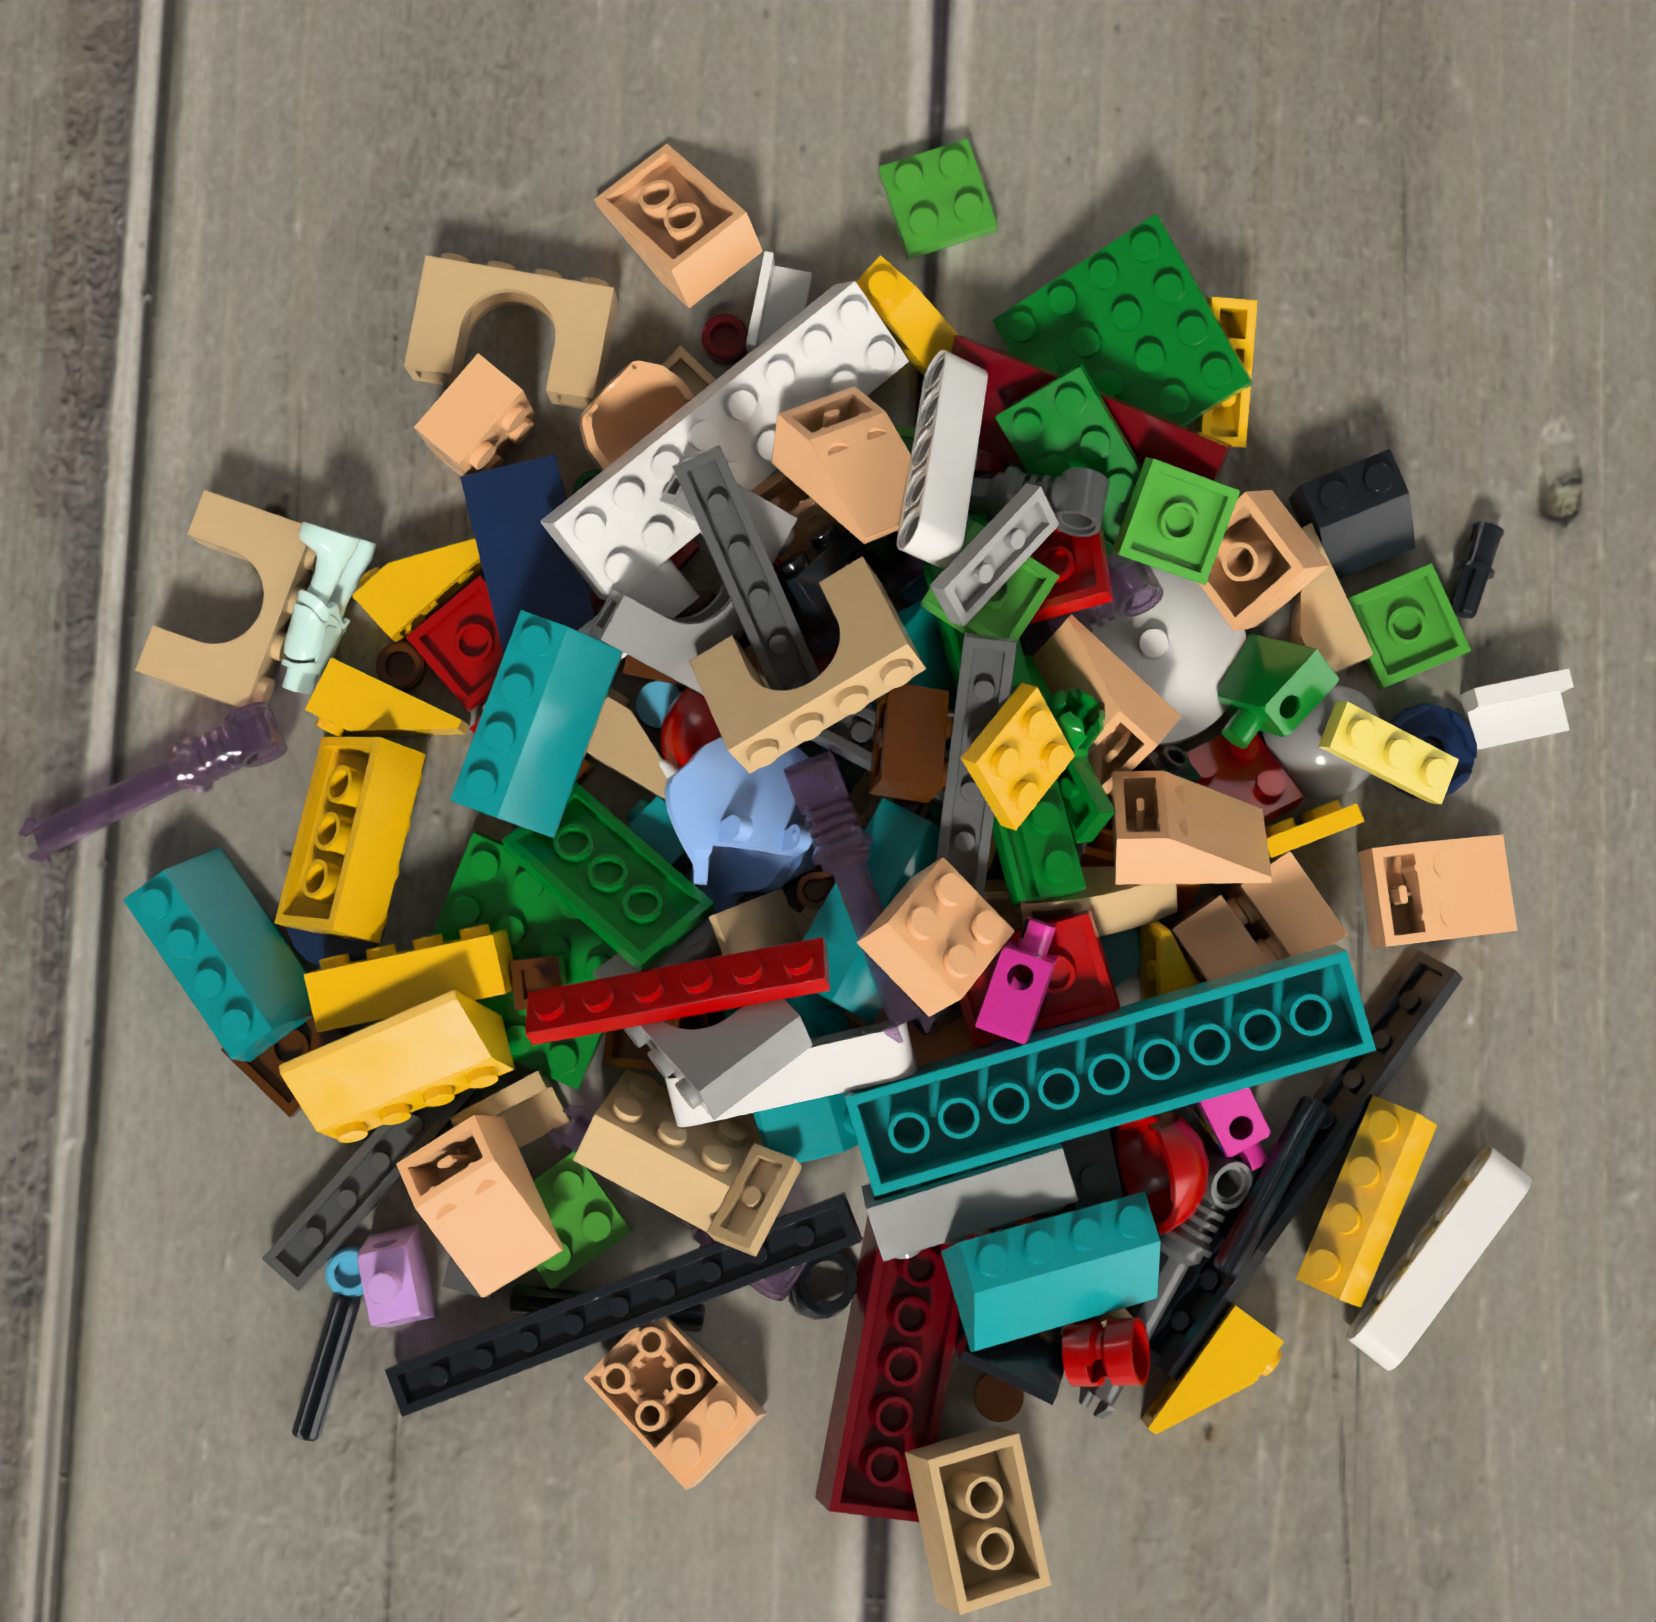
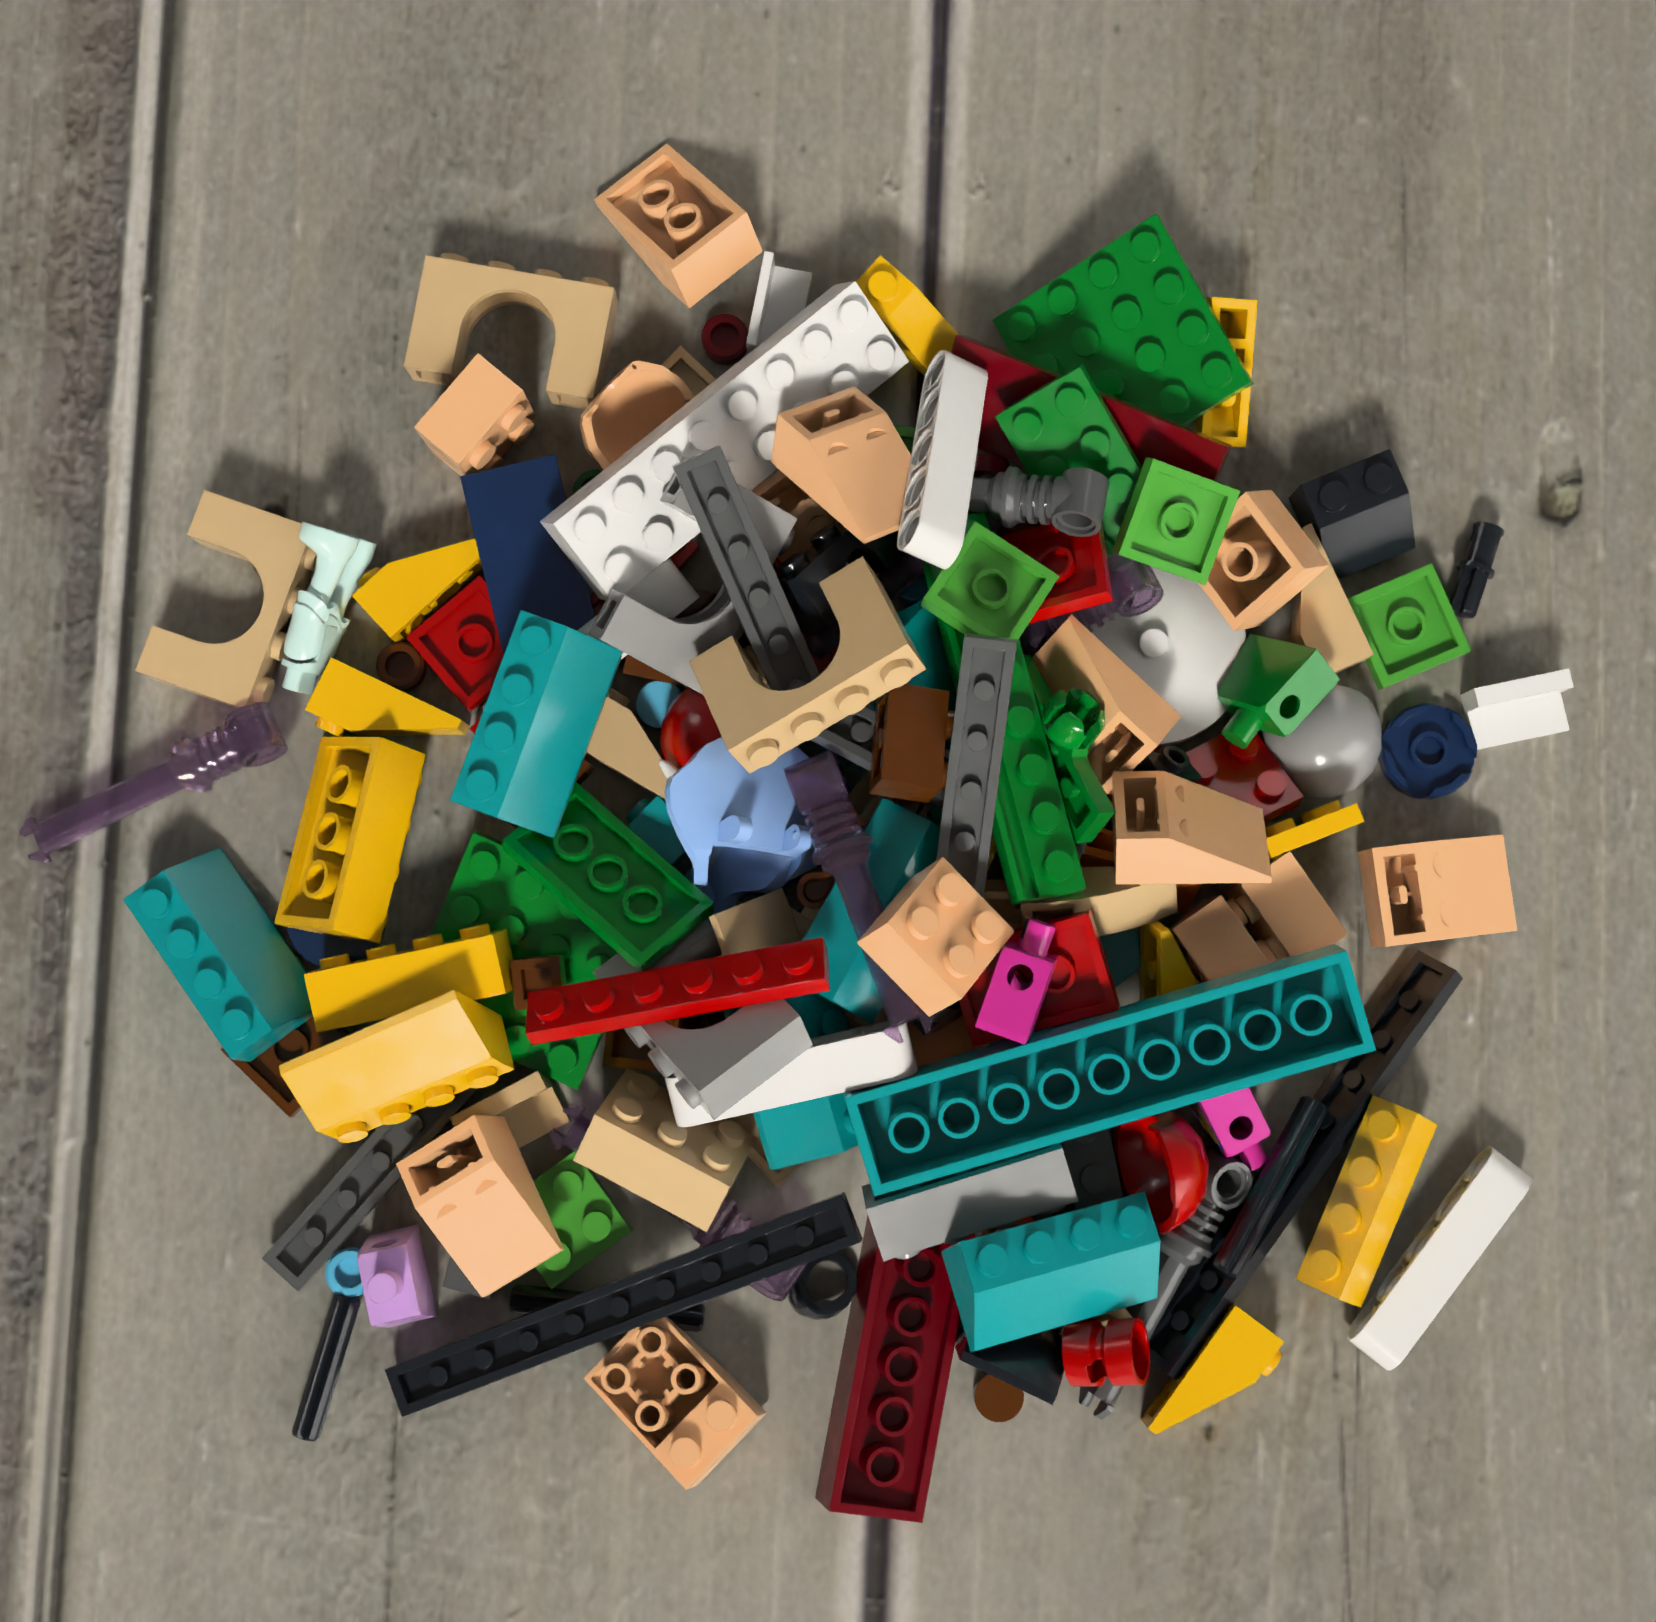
tan plate [707,1143,802,1257] -> none
bright green plate [878,138,998,260] -> none
tan brick [905,1426,1051,1615] -> none
light grey plate [930,483,1059,627] -> none
yellow plate [961,683,1075,831] -> none
light yellow plate [1318,701,1459,805] -> none

